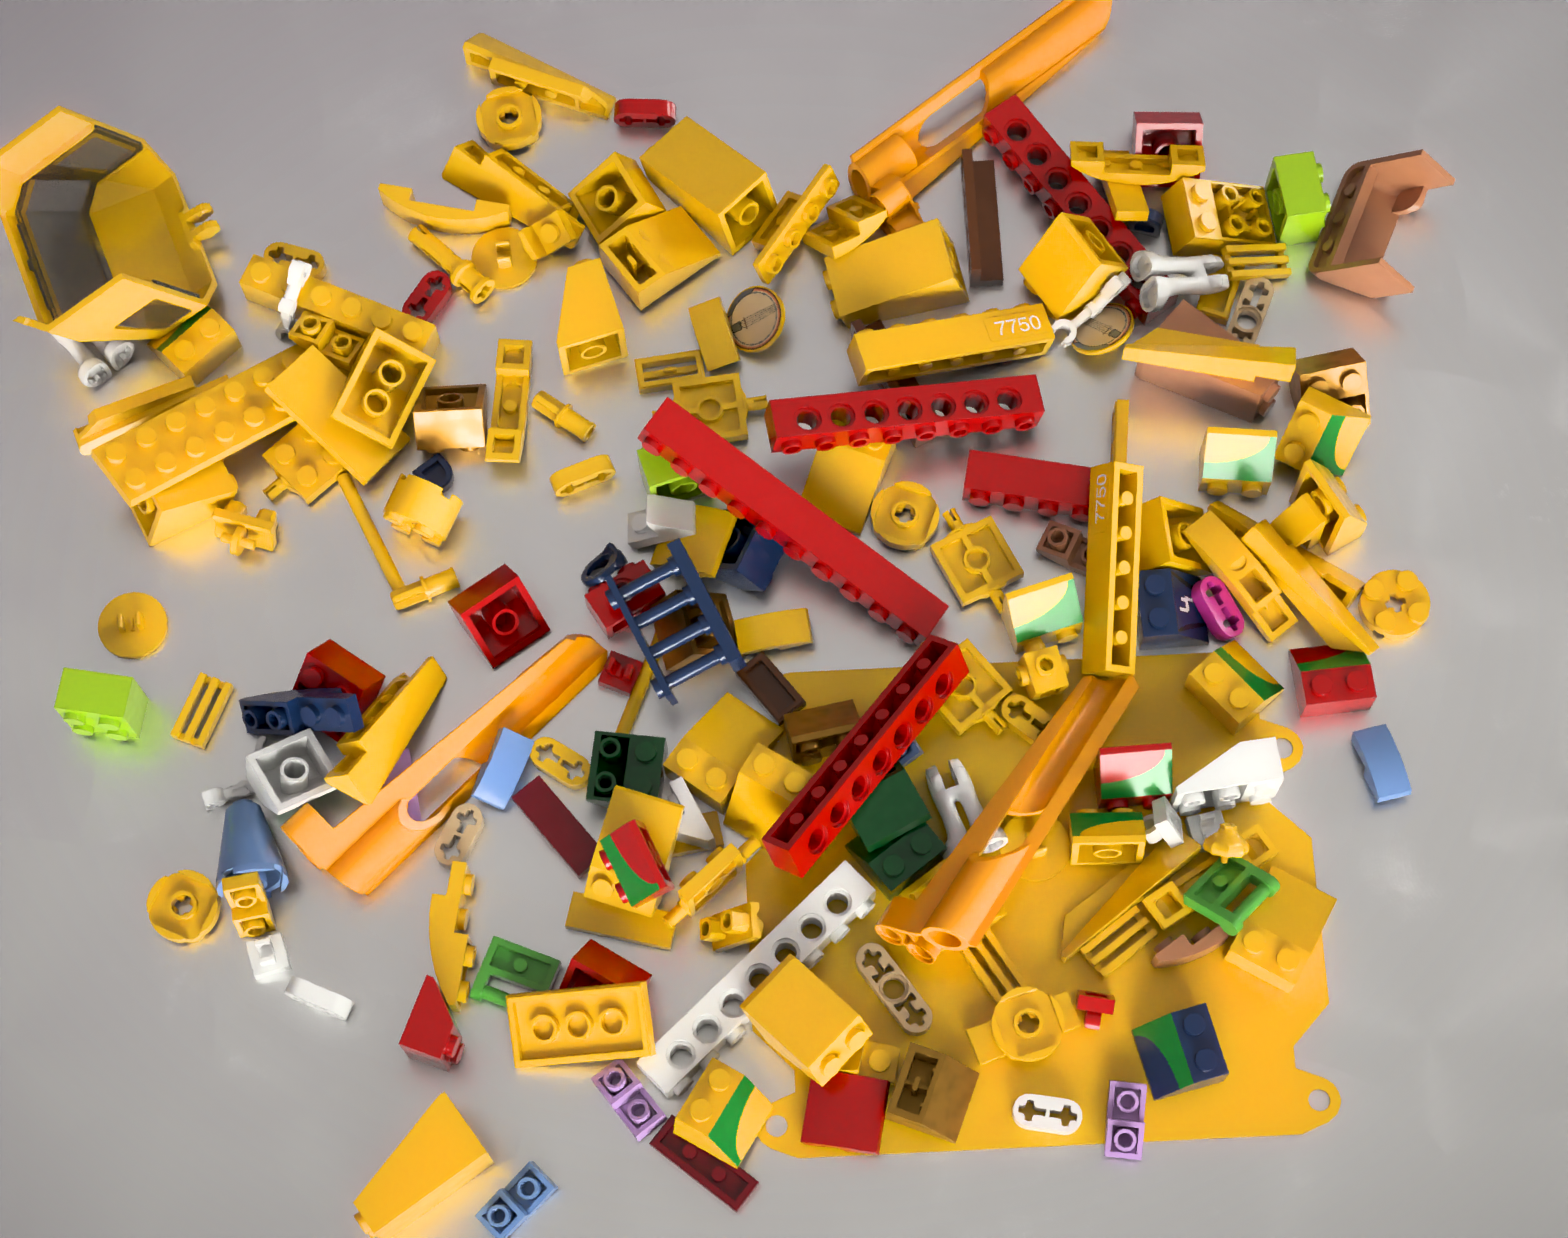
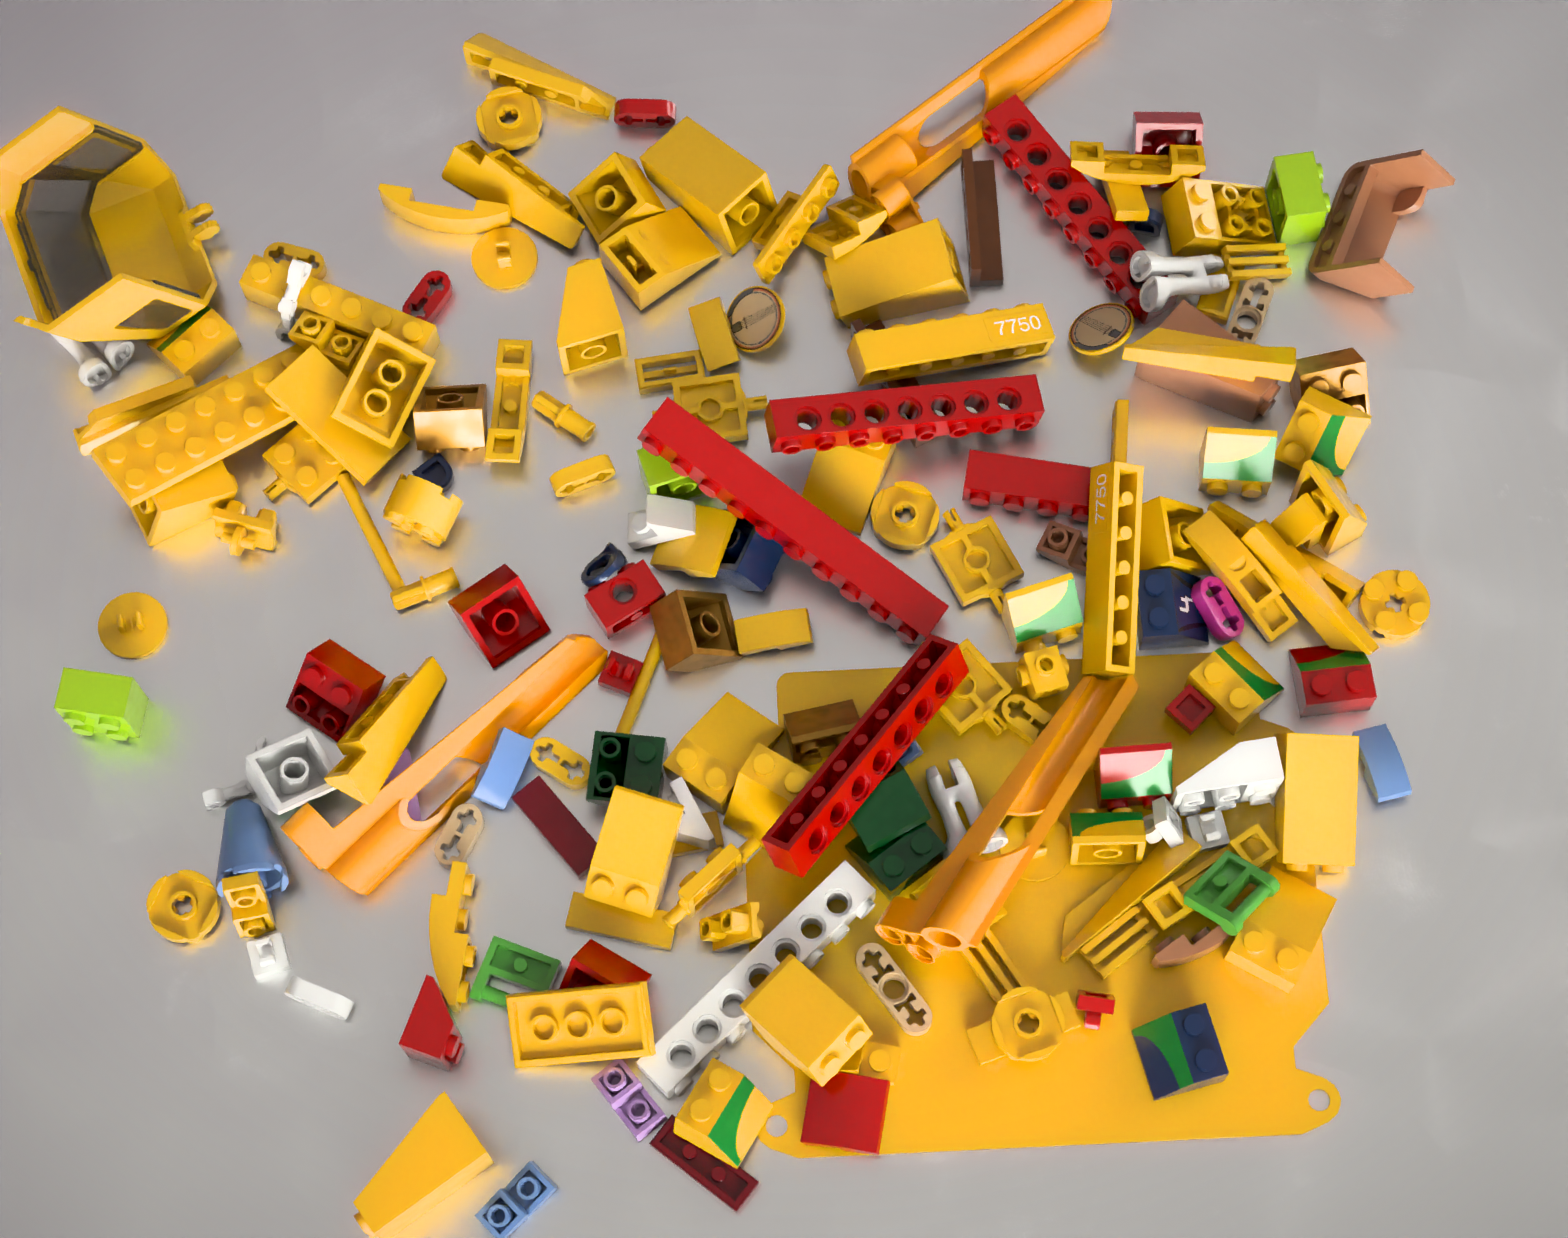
yellow tile [170,672,234,750] -> none
dark blue slope [239,688,364,735] -> none
yellow pin [408,224,495,304] -> none
yellow bracket [518,208,578,261] -> none
red slope [599,819,675,908] -> none
dark blue fence [605,538,747,706] -> none
reddish brown tile [735,651,806,726] -> none
pearl gold slope [886,1042,979,1144] -> none
white beam [1012,1094,1083,1135] -> none
yellow slope [1018,212,1129,321] -> none
white piece [1052,271,1132,348] -> none
lavender slope [1104,1080,1147,1160] -> none
yellow piece [1203,823,1249,864] -> none
none -> red tile [1164,684,1216,736]
none -> yellow slope [1274,733,1359,873]

